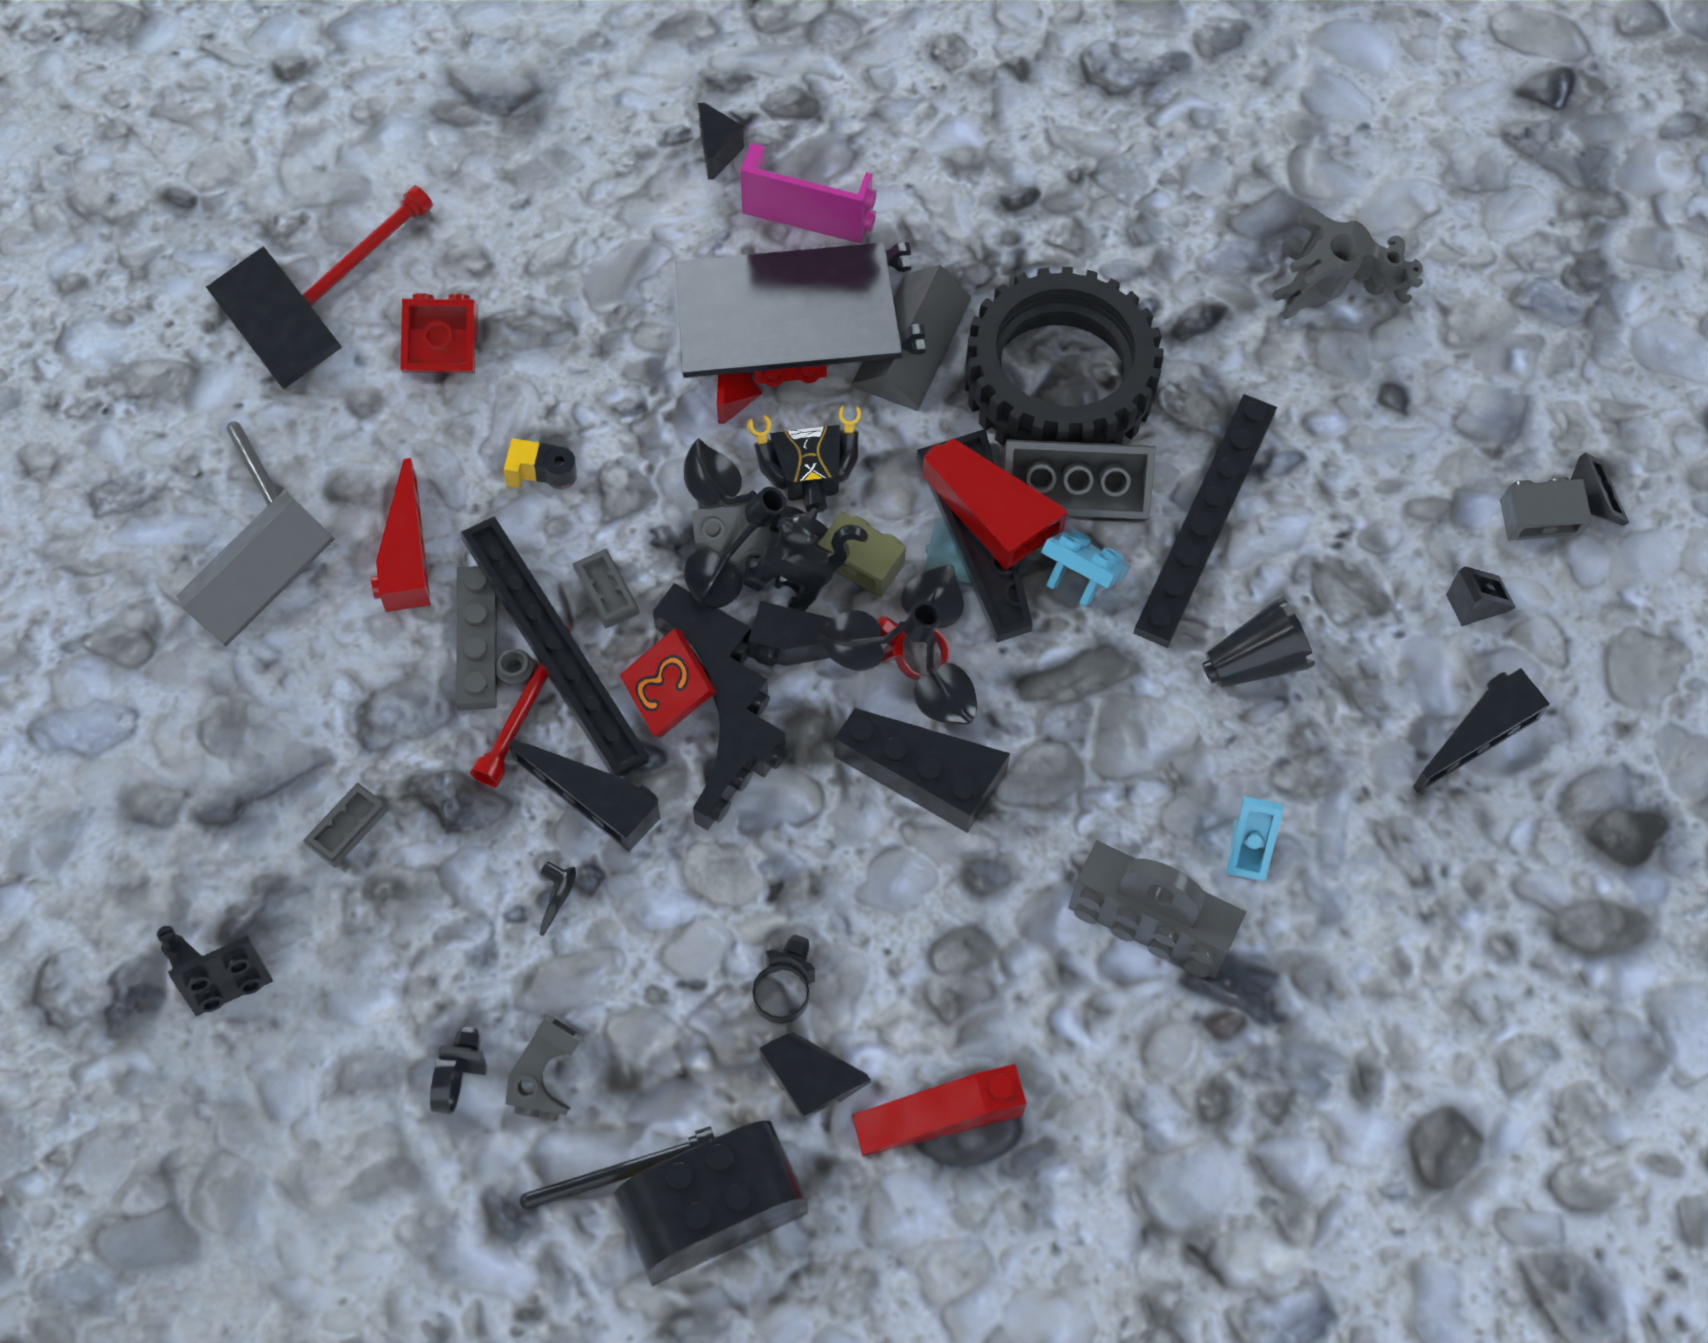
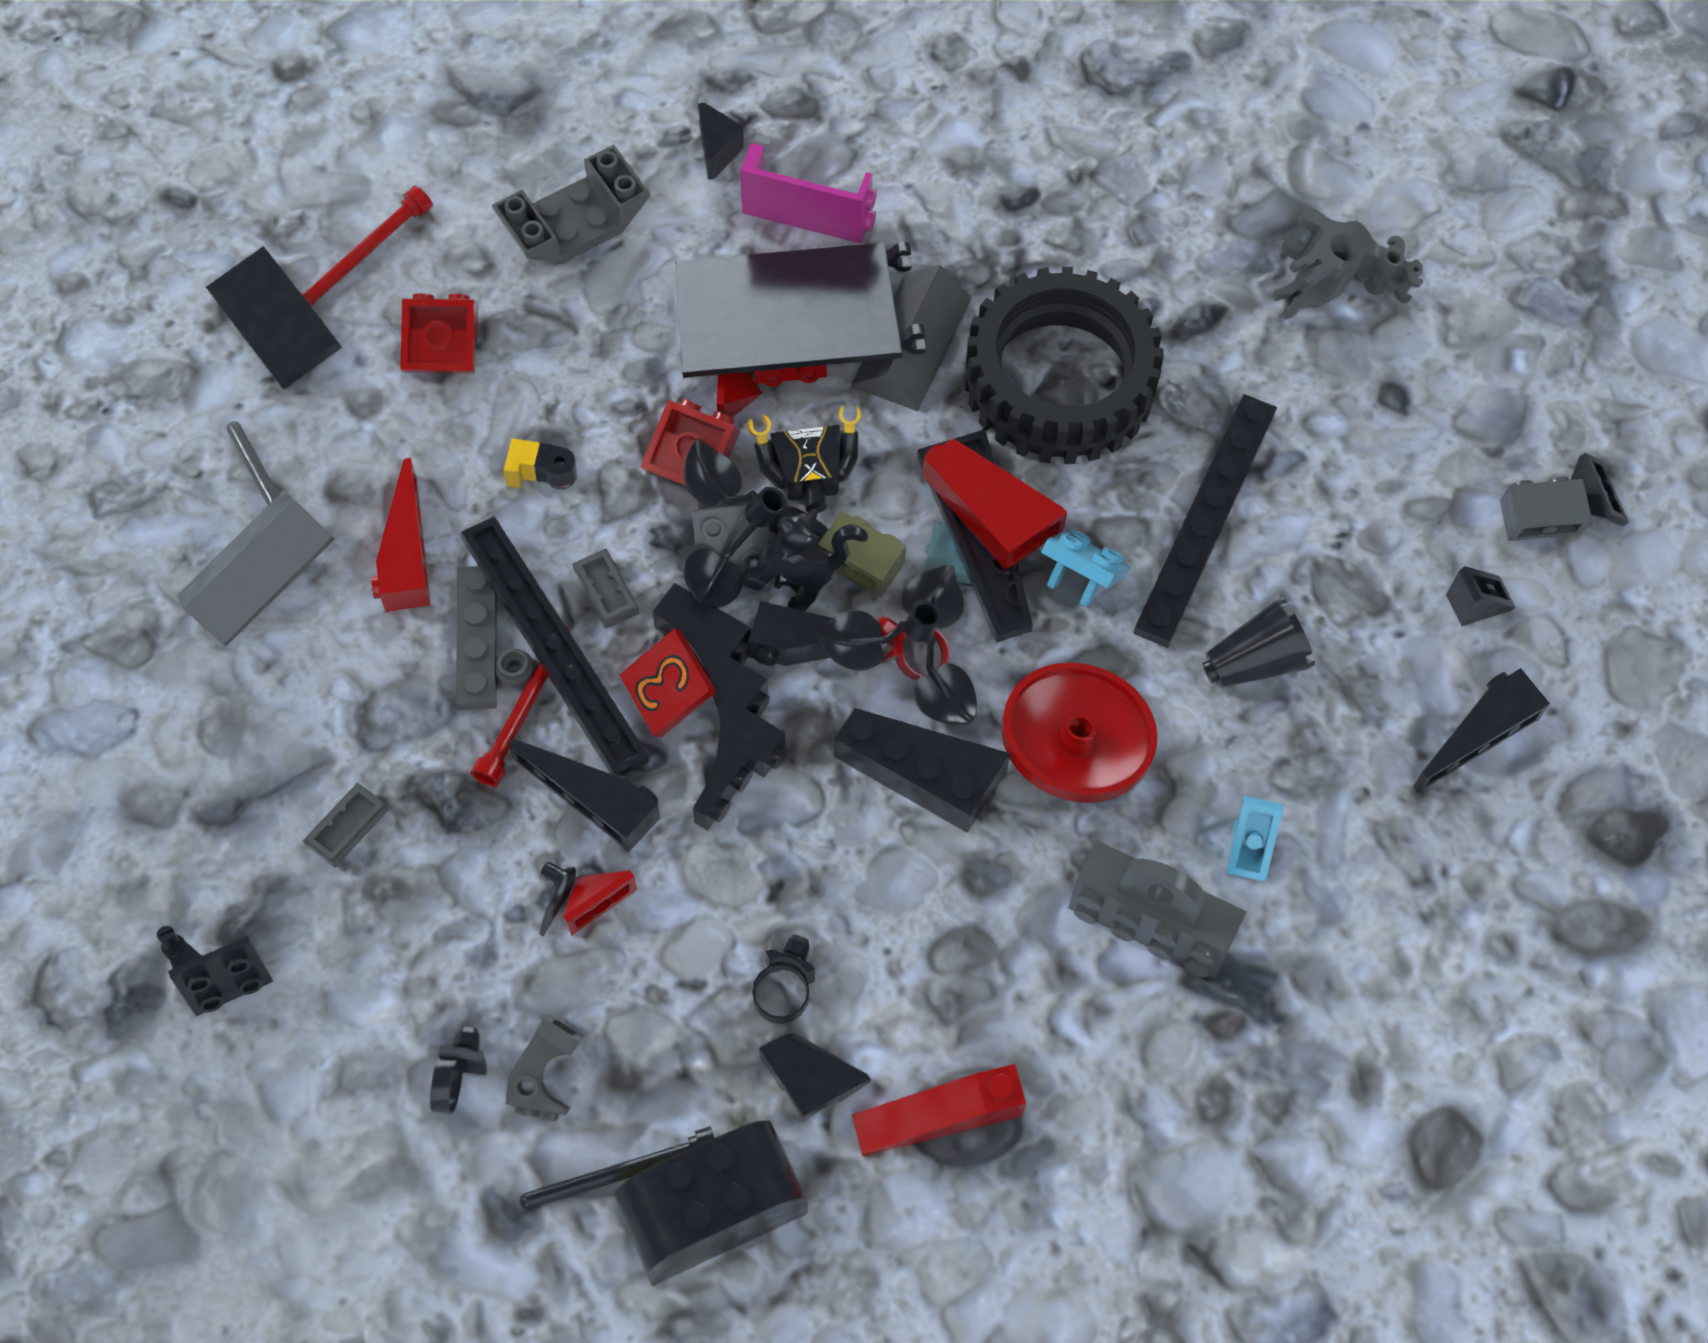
dark grey slope [1003,440,1156,519] -> none
none -> dark grey slope [492,145,650,264]
none -> red slope [563,870,637,936]
none -> red plate [640,398,740,487]
none -> red dish [1001,662,1158,803]

